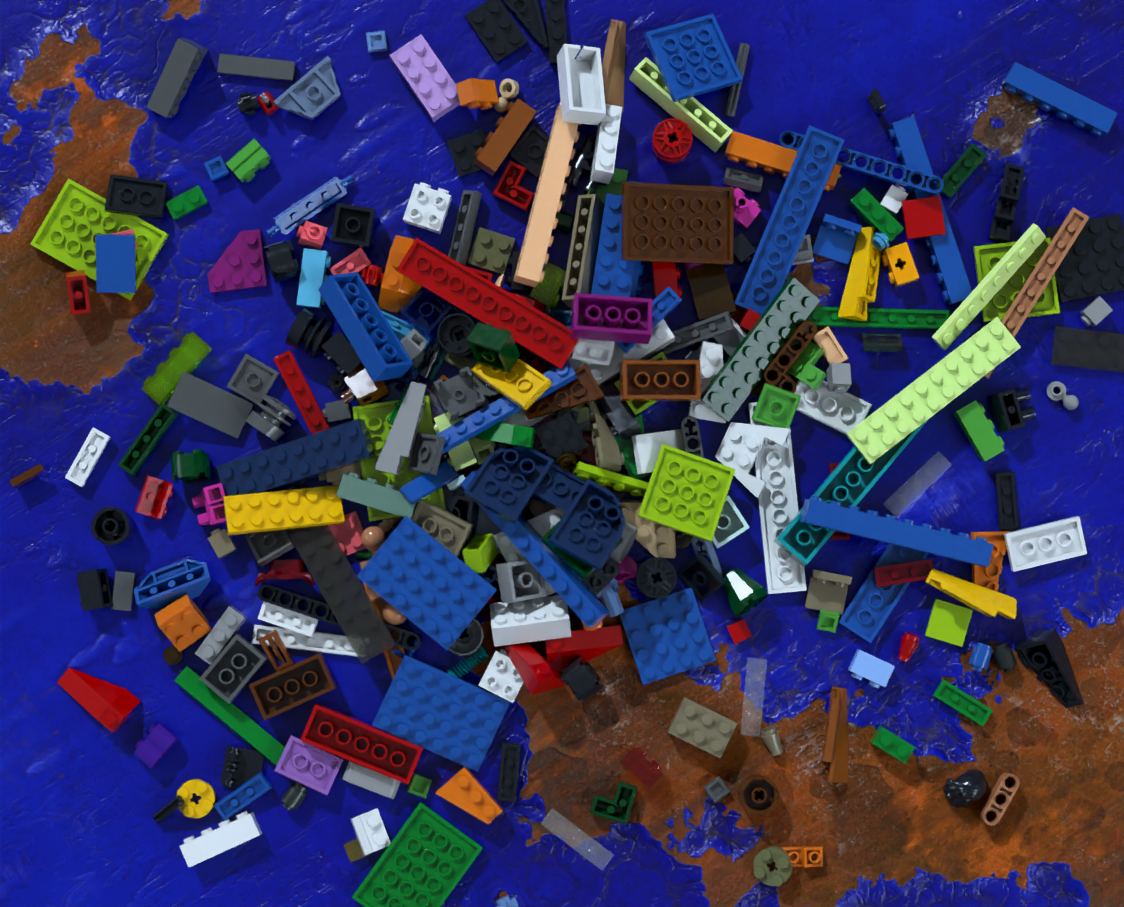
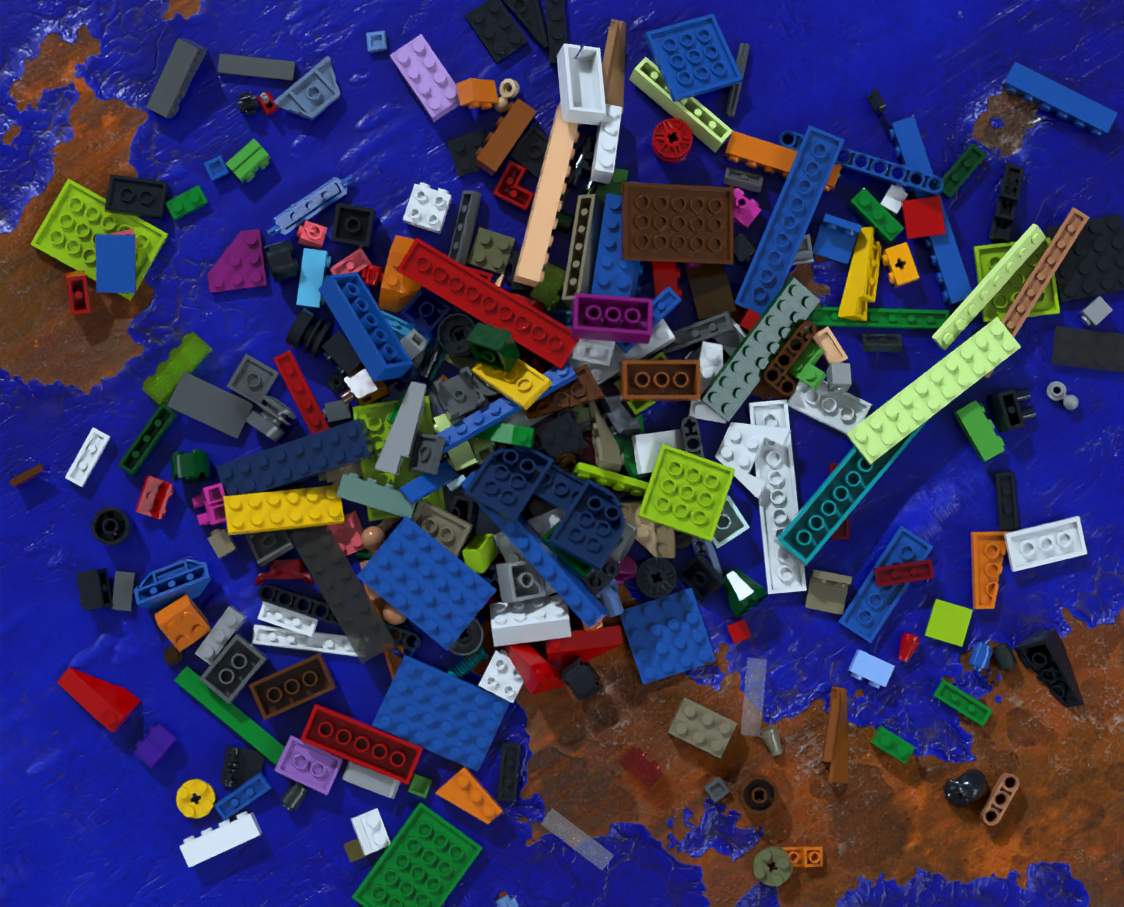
black axle [153,795,185,823] -> none
dark orange tile [258,629,294,672] -> none
dark green brick [589,781,638,825] -> none
bright green tile [751,383,801,429] -> none
blue brick [800,496,994,567] -> none
bright green tile [816,609,840,633] -> none
dark azure plate [871,232,889,251] -> none
clear tile [883,451,952,517] -> none
yellow wedge [925,569,1017,619] -> none

